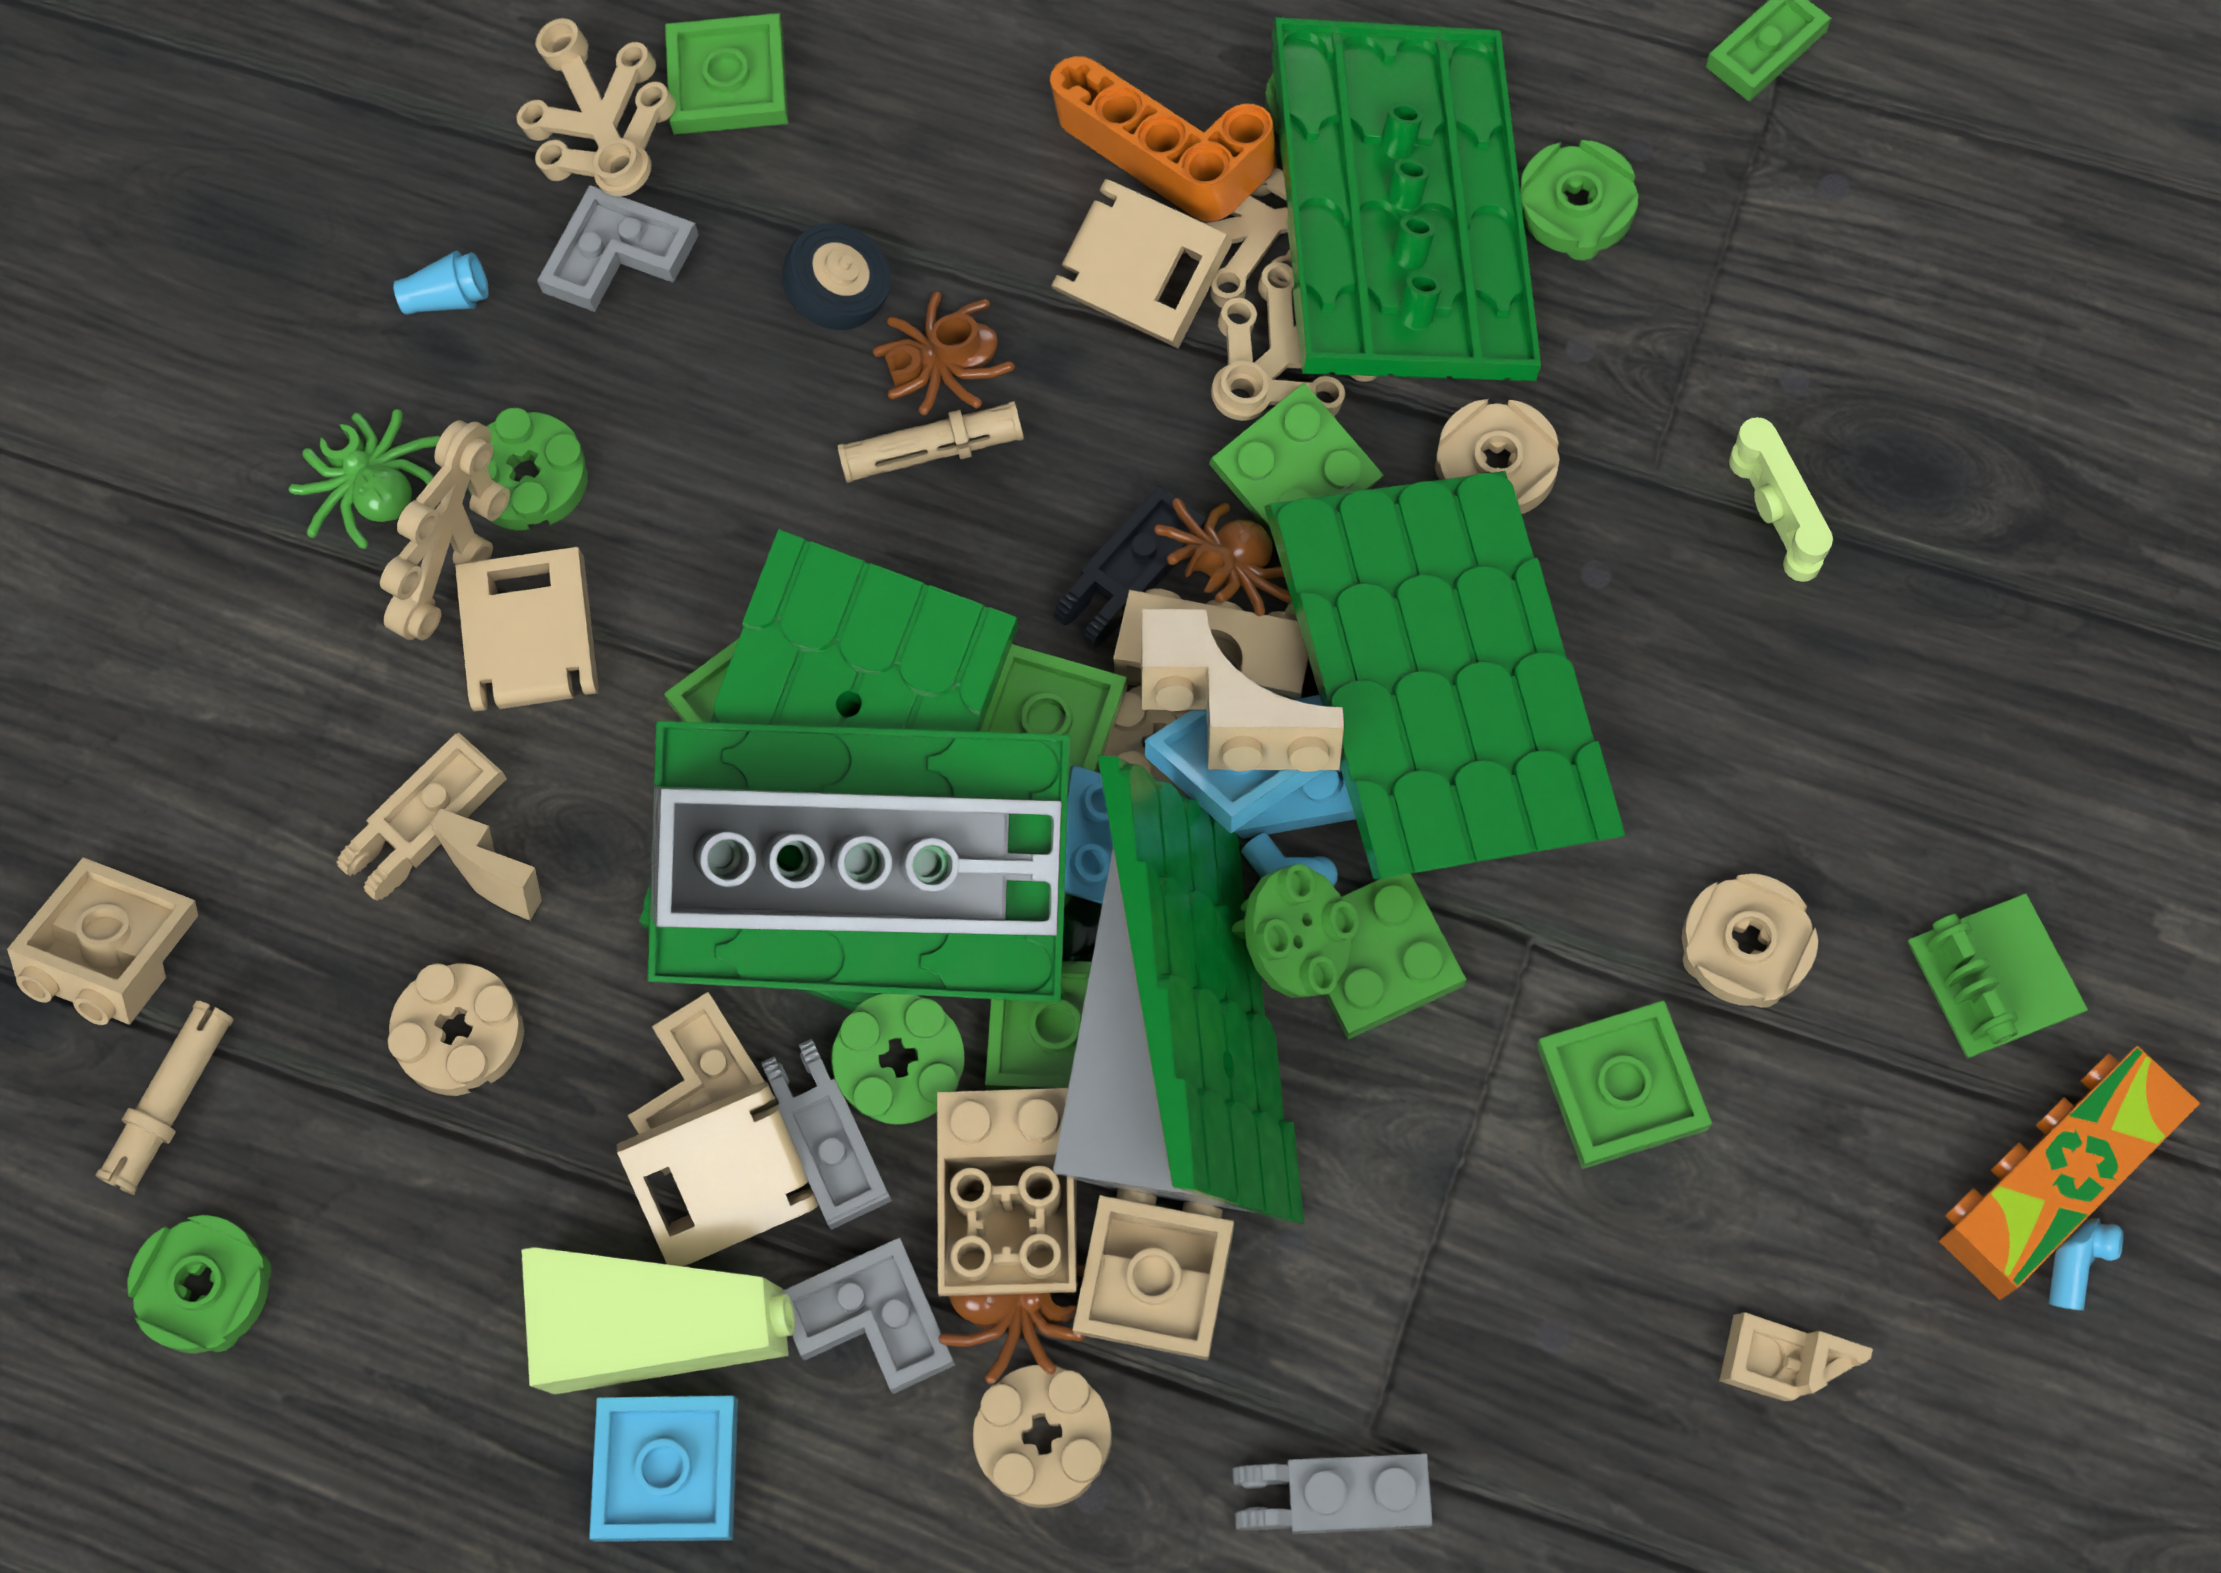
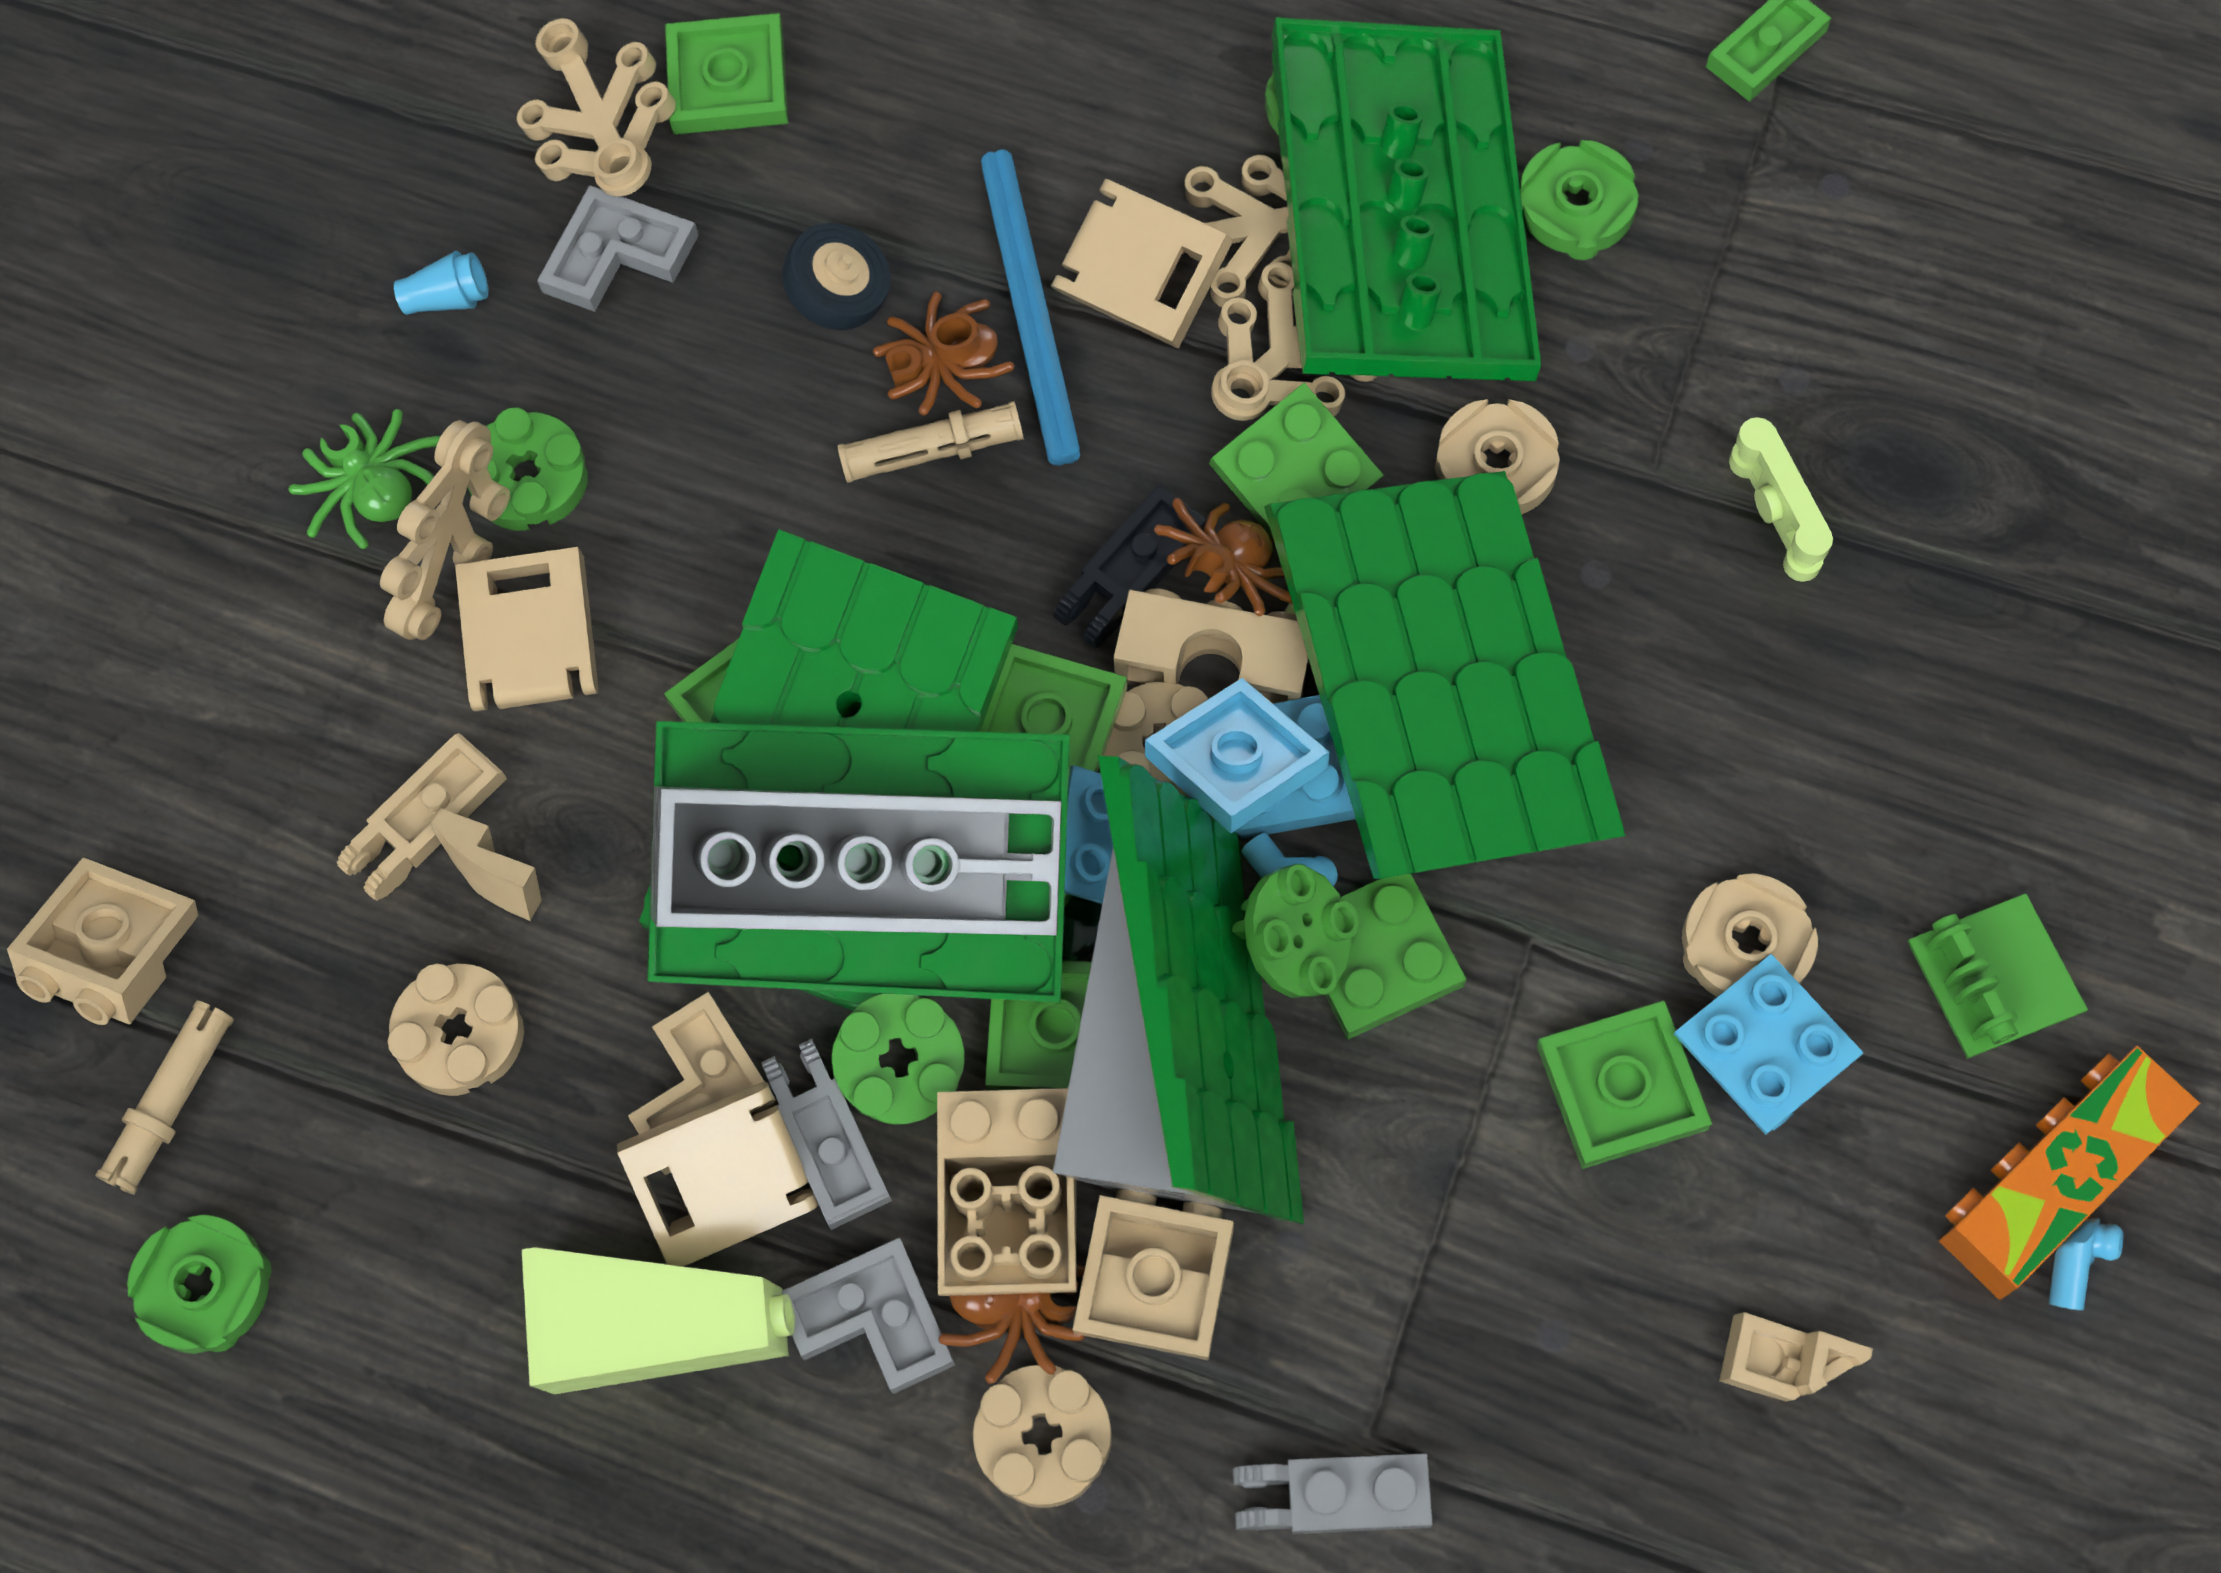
medium azure plate [589,1396,738,1542] -> none
orange beam [1050,56,1277,222] -> none
tan arch [1141,609,1344,772] -> none
none -> dark azure axle [981,149,1080,466]
none -> medium azure hinge [1674,954,1864,1135]

